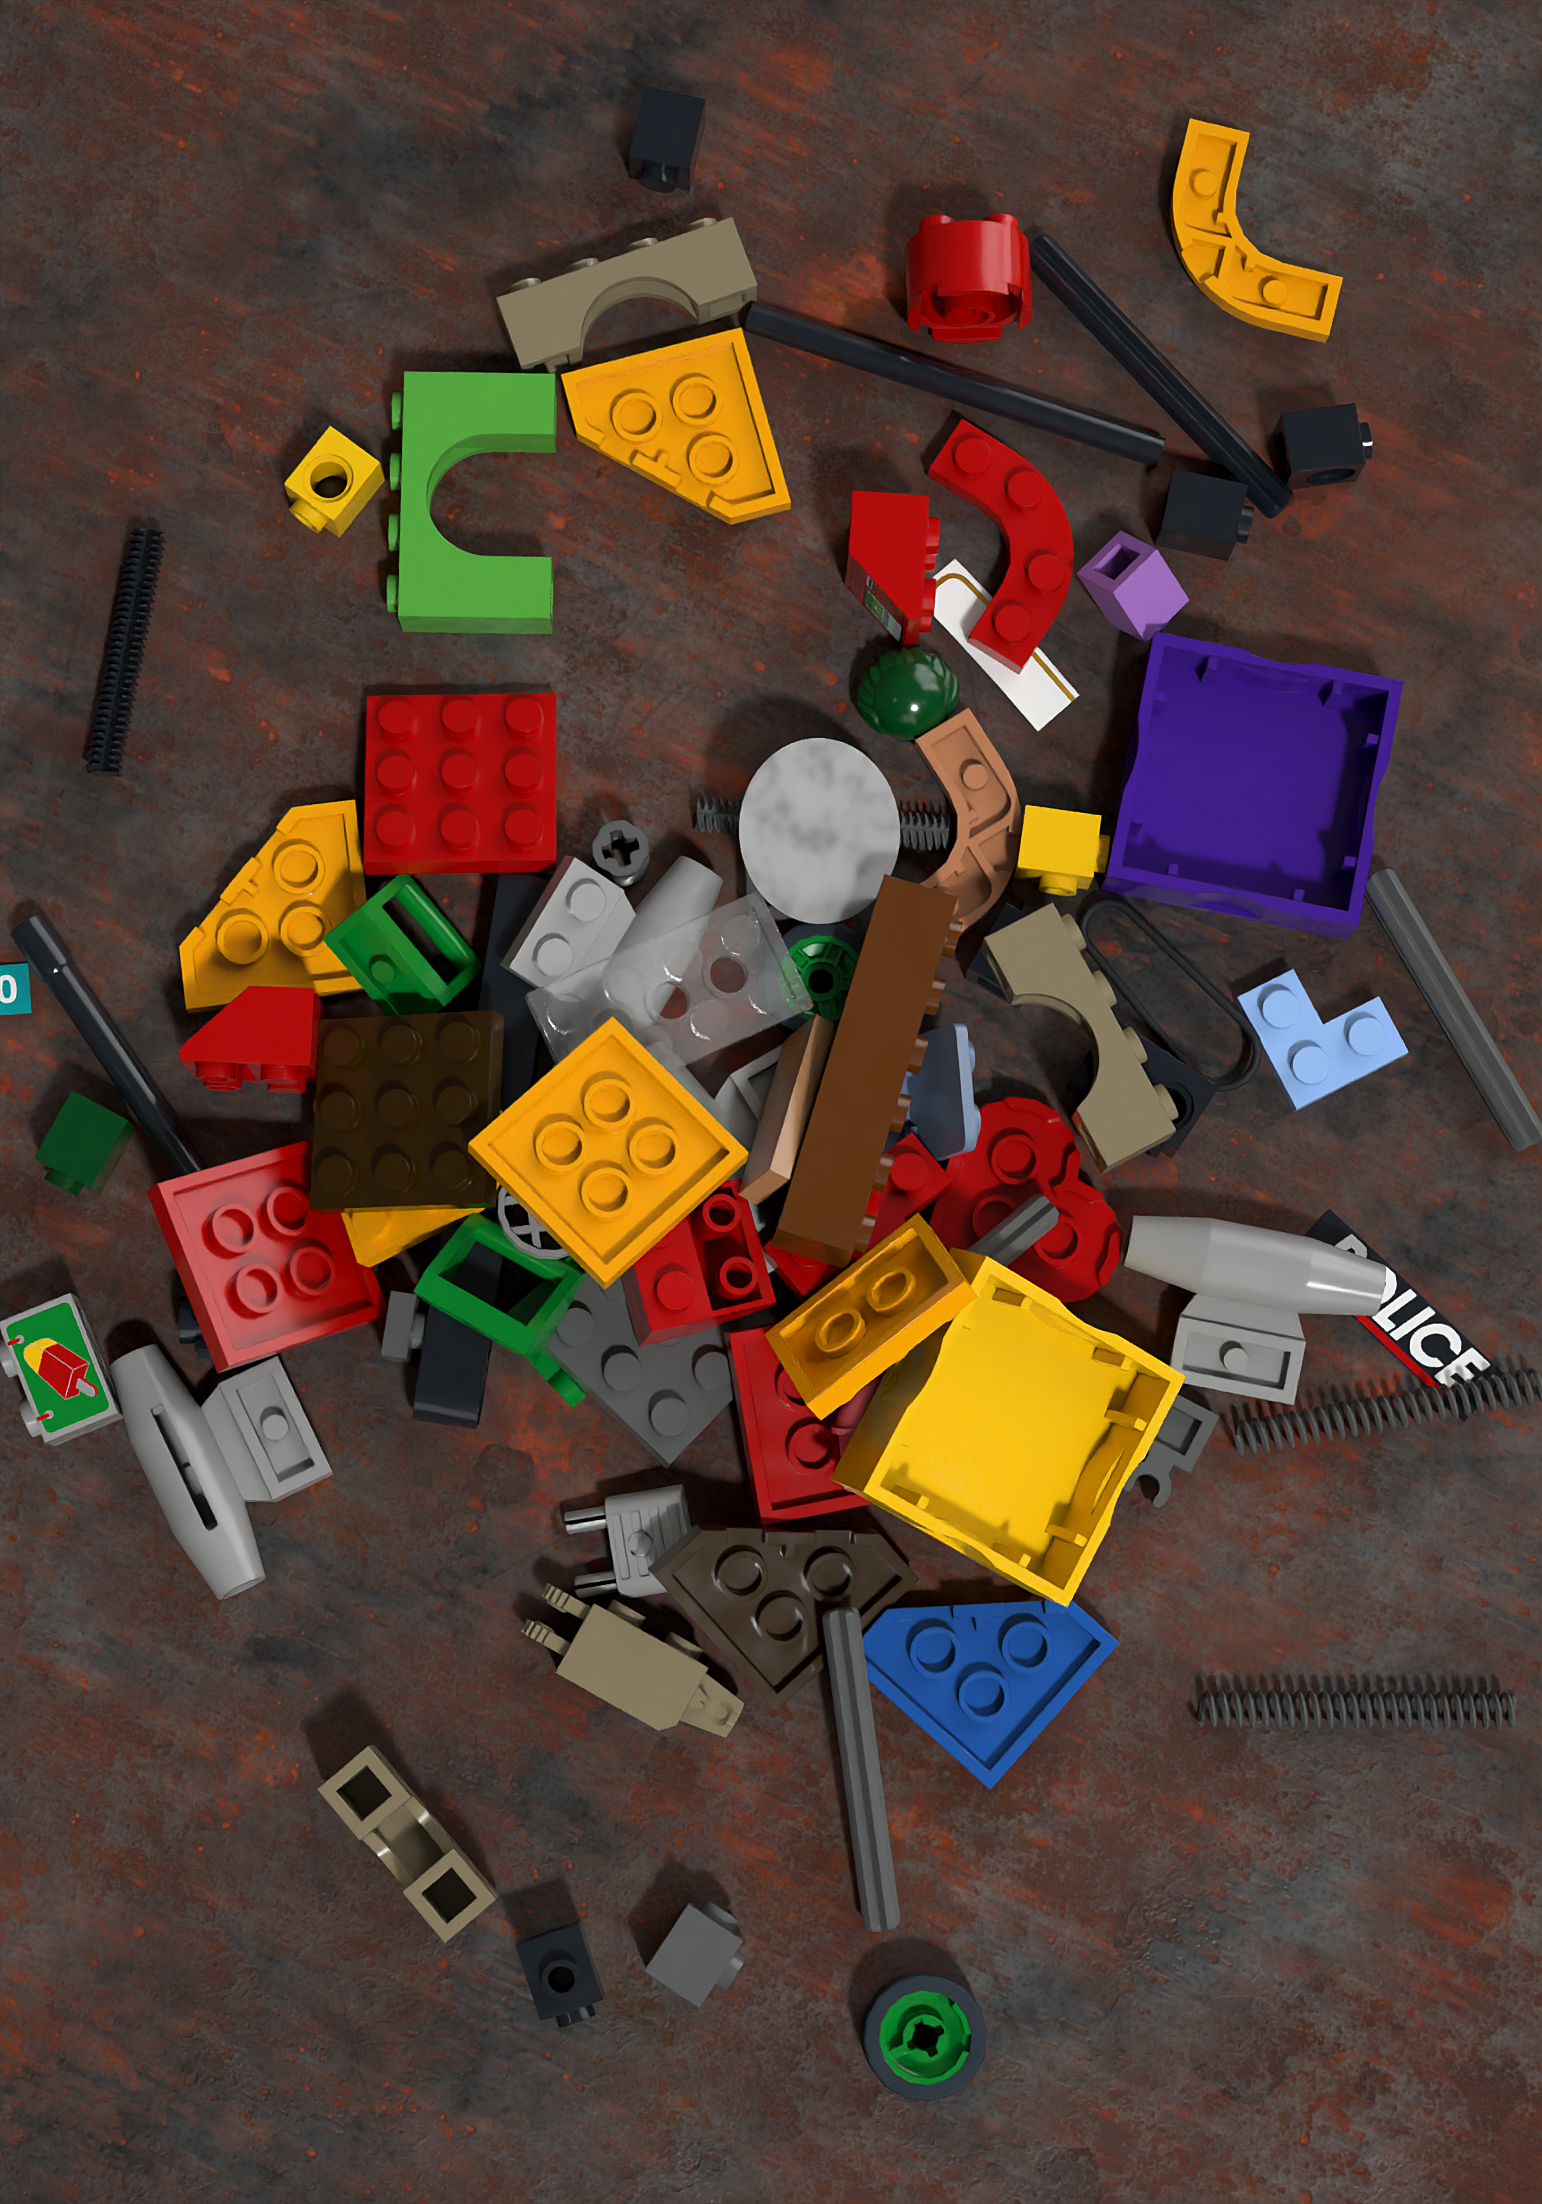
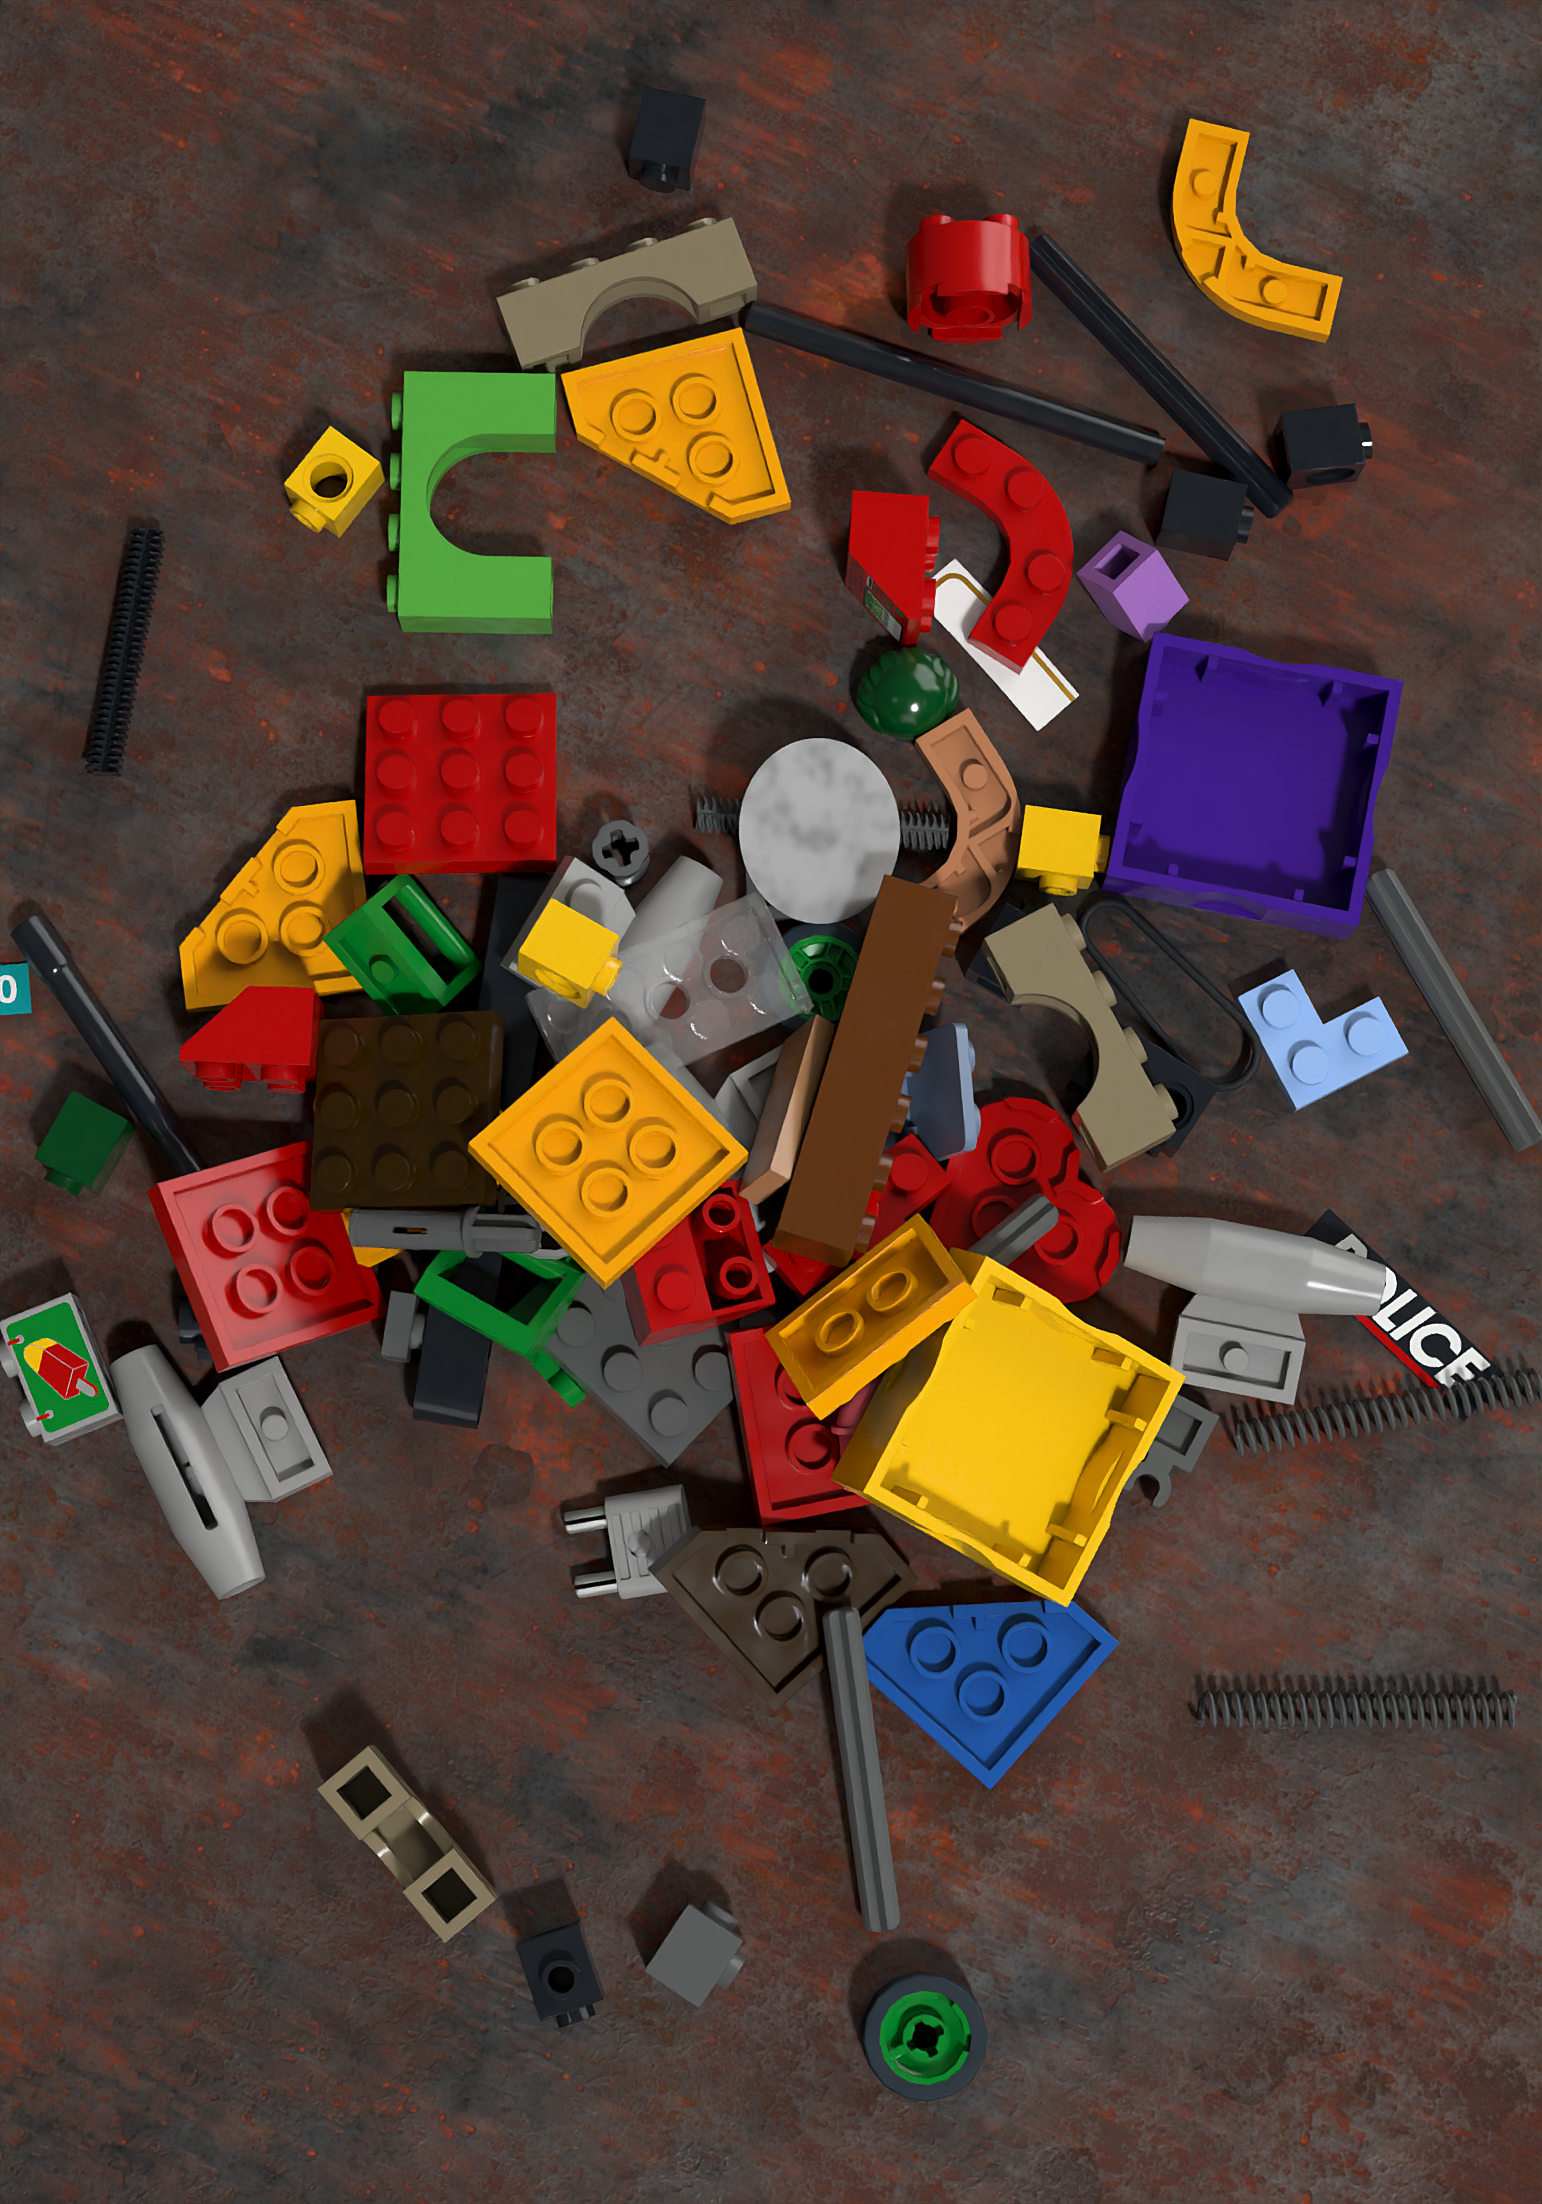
dark tan hinge [520,1583,745,1738] -> none
none -> dark grey axle [348,1206,542,1258]
none -> yellow brick [517,898,624,1009]

